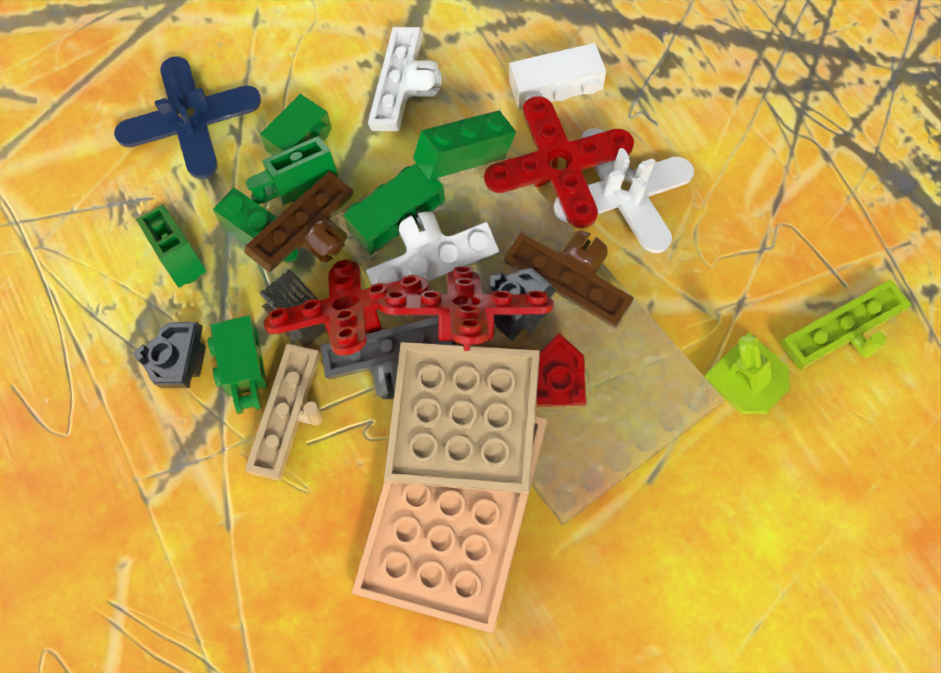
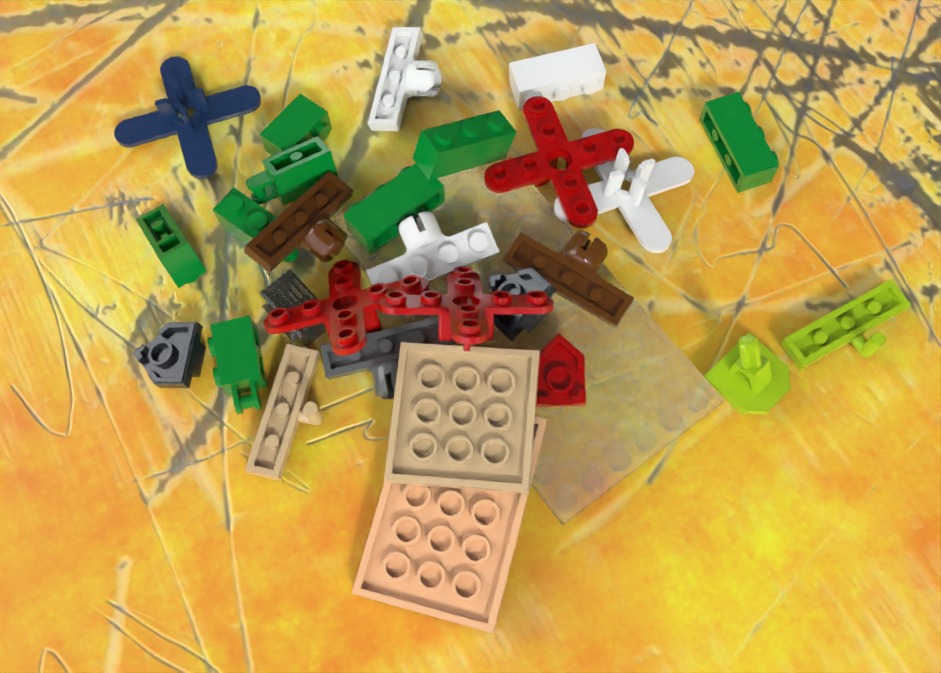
none -> green brick [699,92,779,193]

